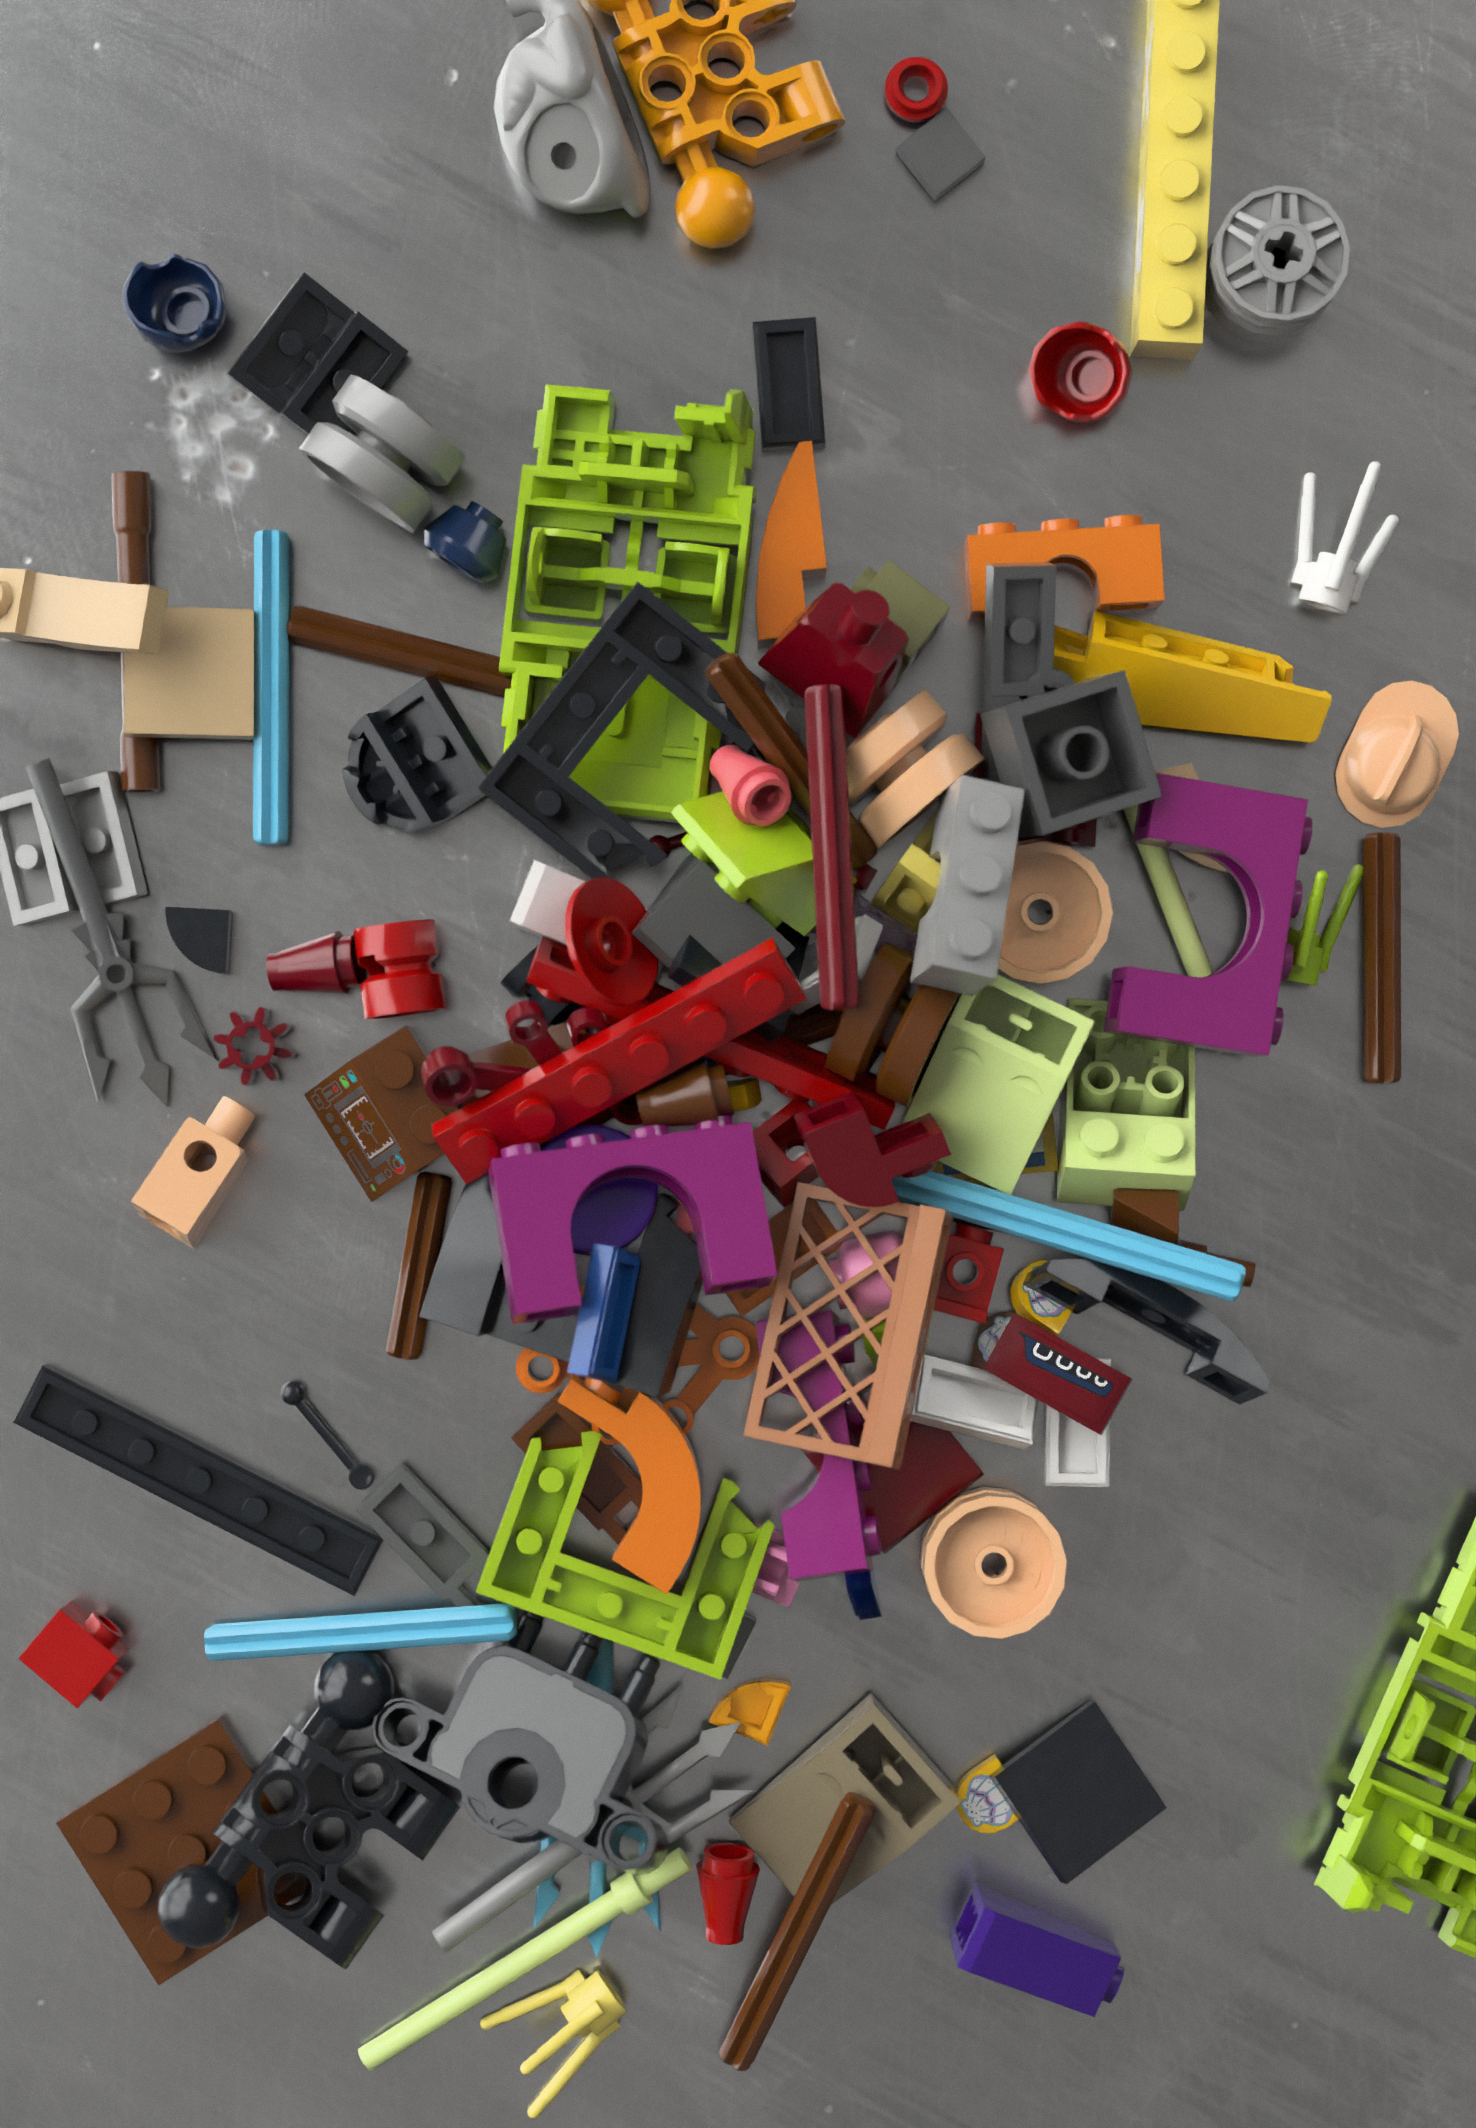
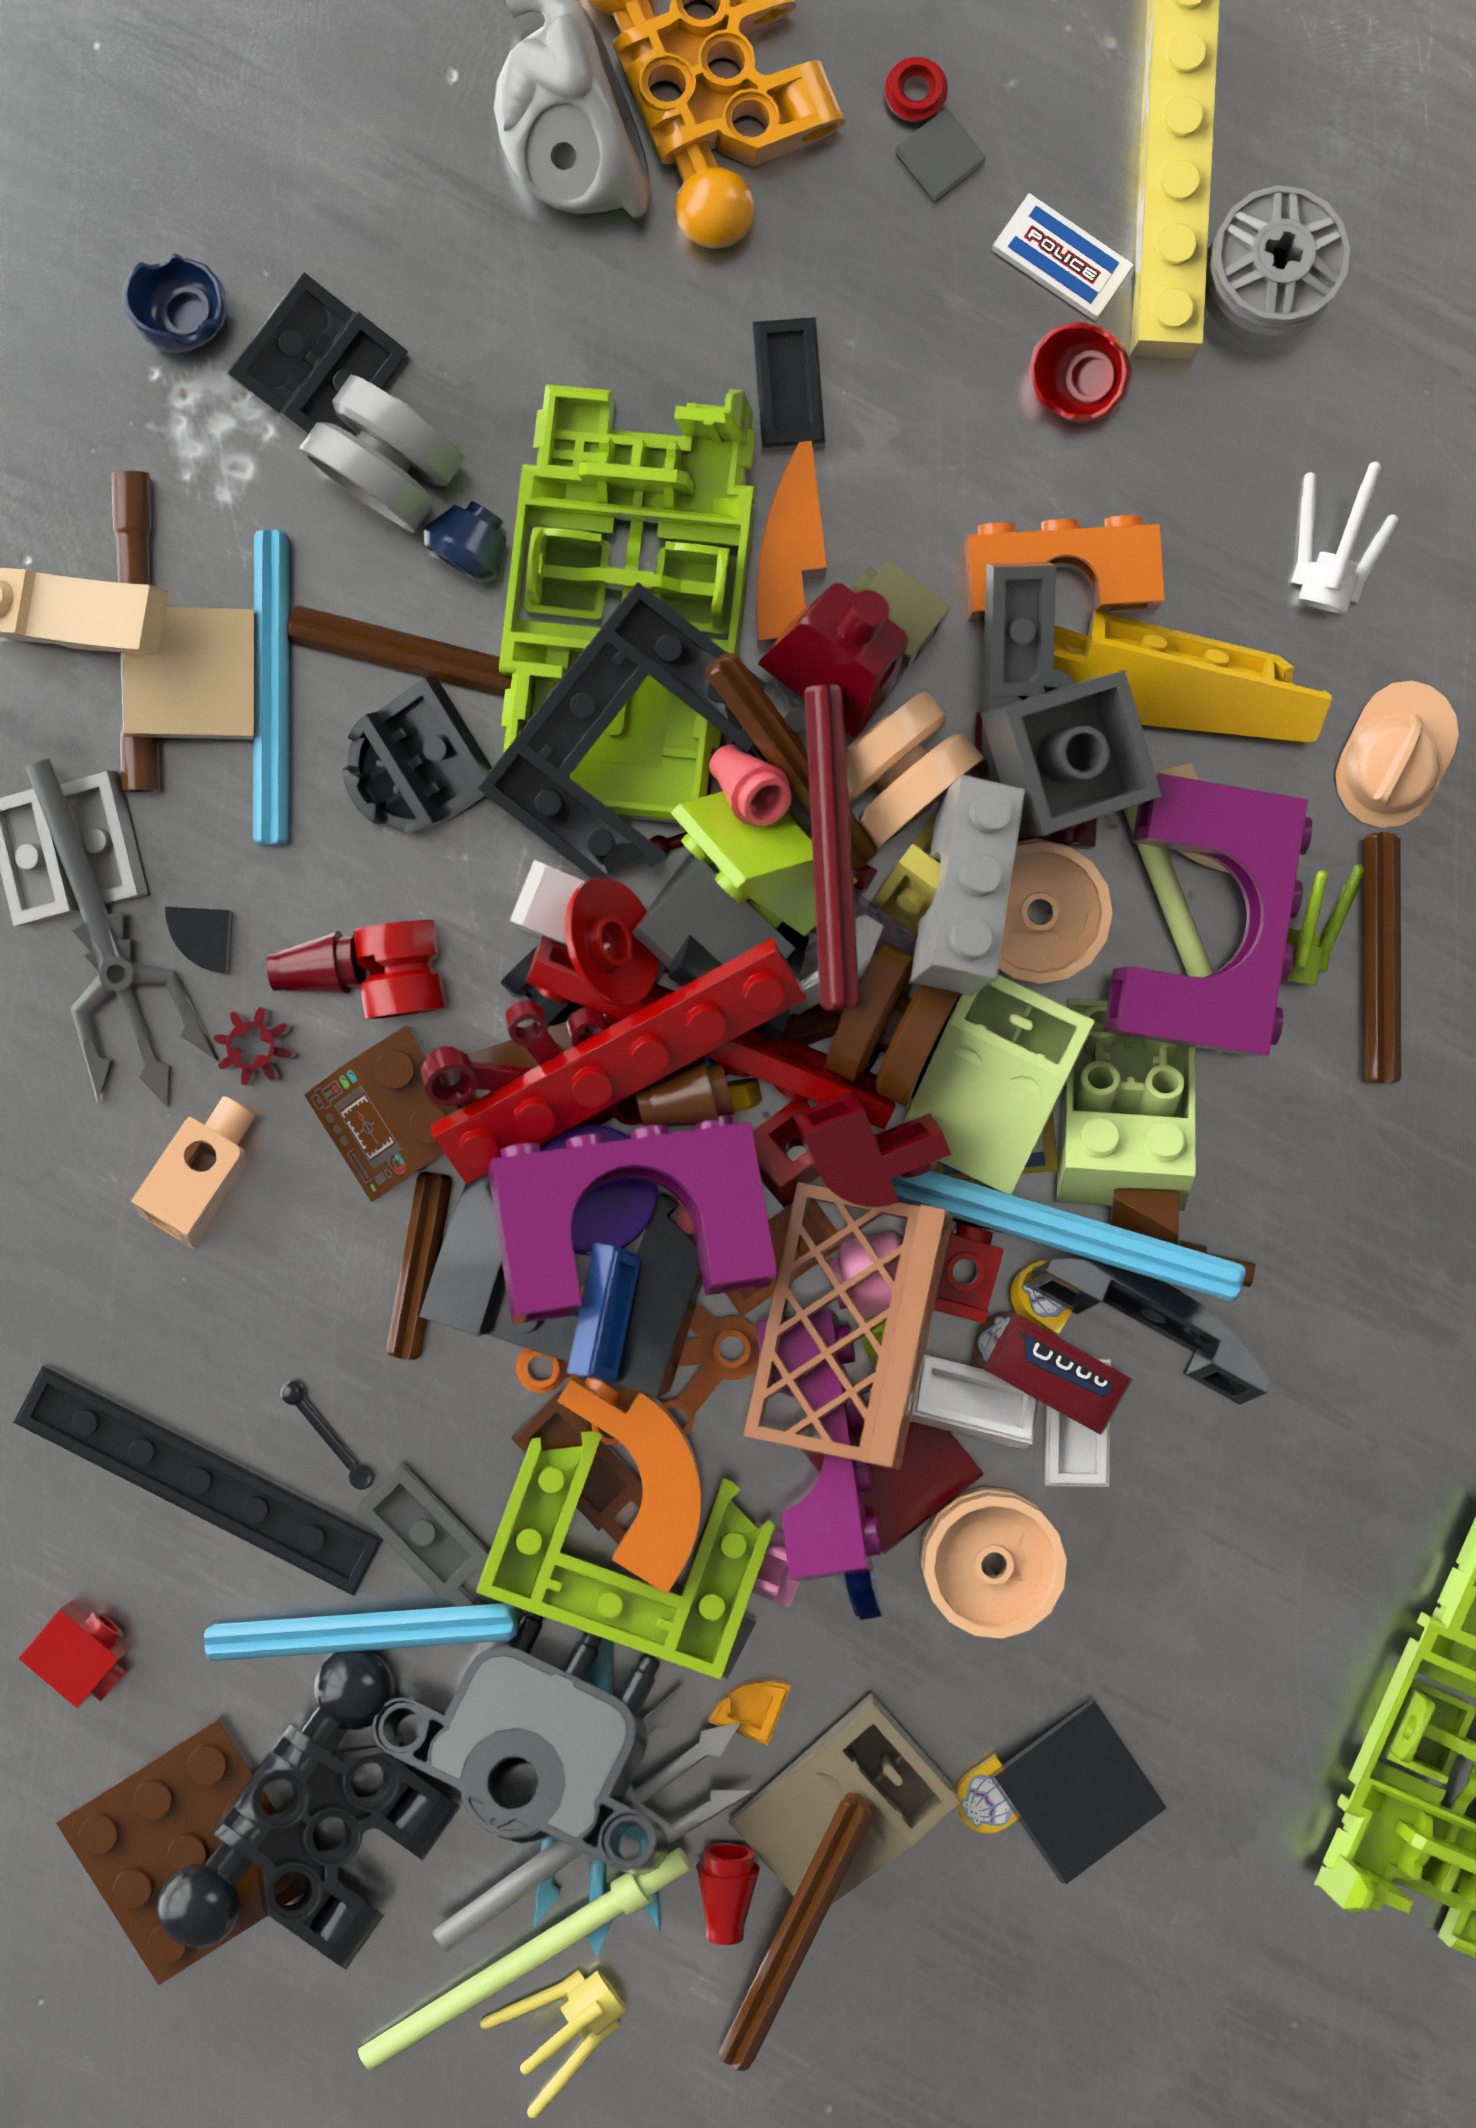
dark purple slope [949,1880,1125,2017] -> none
none -> tile [992,193,1133,322]

